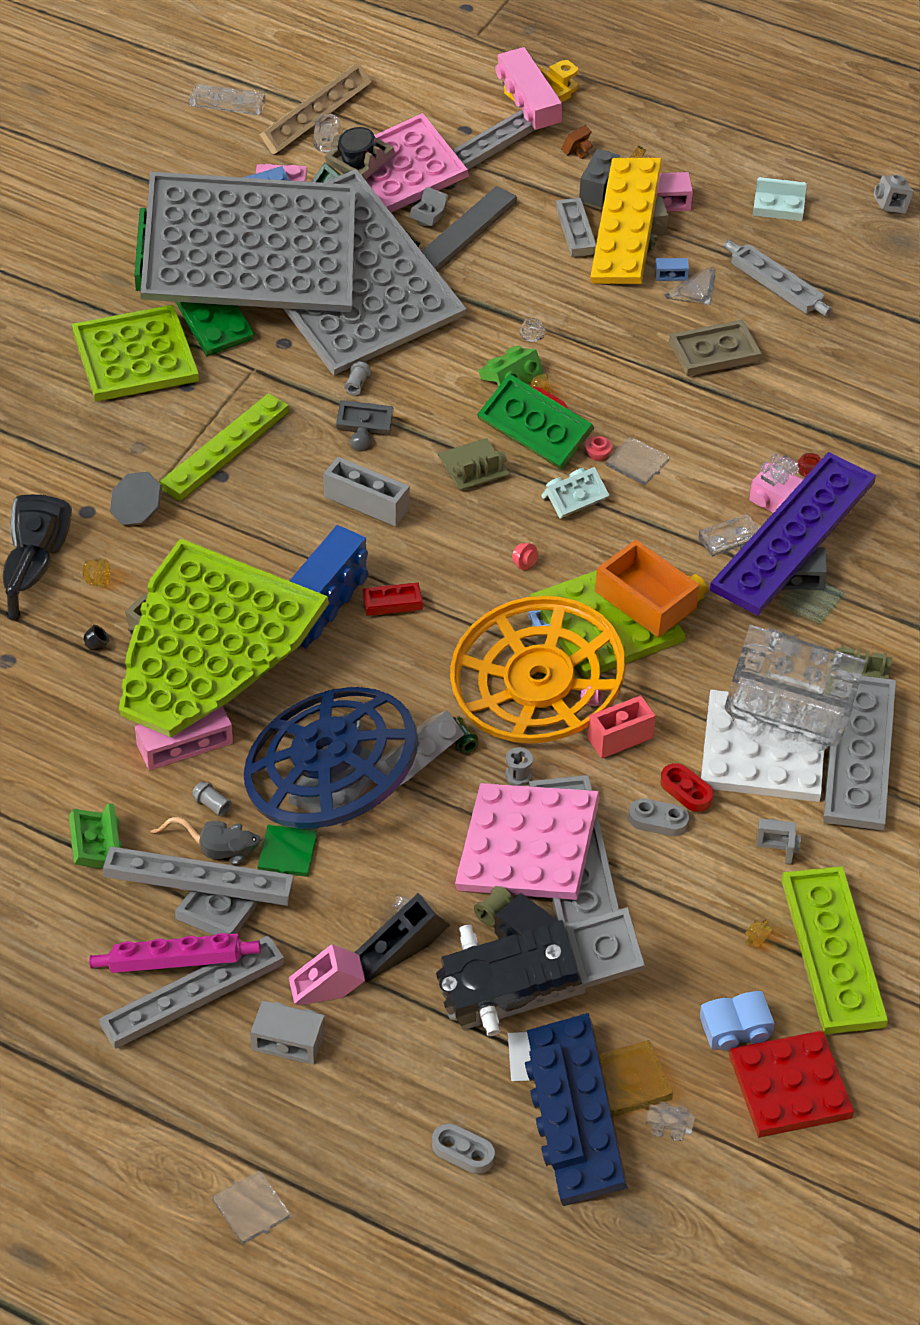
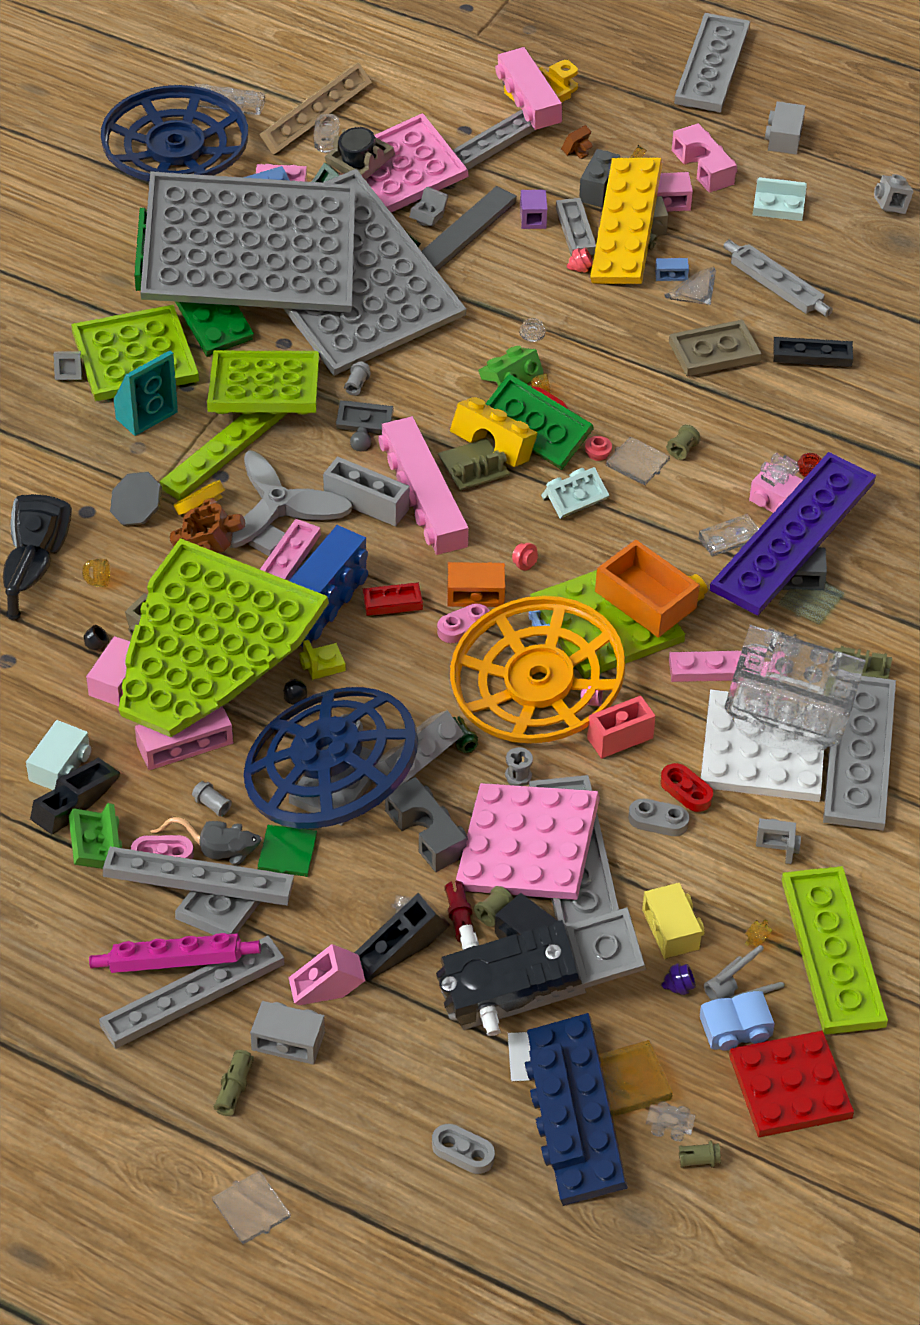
none -> light aqua brick [26,720,91,790]
none -> black slope [30,757,120,835]
none -> light grey tile [53,351,82,380]
none -> bright pink brick [86,636,130,706]
none -> dark blue dish [101,85,248,181]
none -> teal slope [114,351,178,436]
none -> bright pink plate [131,835,194,859]
none -> dark orange piece [170,498,245,553]
none -> yellow plate [173,480,225,515]
none -> lime plate [207,350,319,415]
none -> olive pin [213,1050,254,1116]
none -> light grey piece [229,450,352,548]
none -> light grey tile [248,525,285,556]
none -> bright pink plate [260,519,321,581]
none -> black hinge [283,679,307,705]
none -> neon yellow bracket [299,640,346,680]
none -> bright pink brick [379,416,469,555]
none -> dark grey arch [385,777,468,872]
none -> bright pink plate [437,604,490,643]
none -> dark red pin [444,880,475,942]
none -> orange brick [447,562,505,607]
none -> yellow arch [450,397,538,467]
none -> medium lavender brick [520,190,547,229]
none -> coral plate [566,247,593,273]
none -> light yellow brick [642,883,704,959]
none -> dark purple plate [661,963,696,995]
none -> olive bush [666,424,701,460]
none -> bright pink plate [669,650,788,682]
none -> bright pink arch [672,123,737,193]
none -> light grey plate [674,13,750,112]
none -> olive pin [679,1140,721,1168]
none -> light grey plant [704,945,784,1001]
none -> light grey brick [765,101,805,155]
none -> black plate [773,337,853,367]

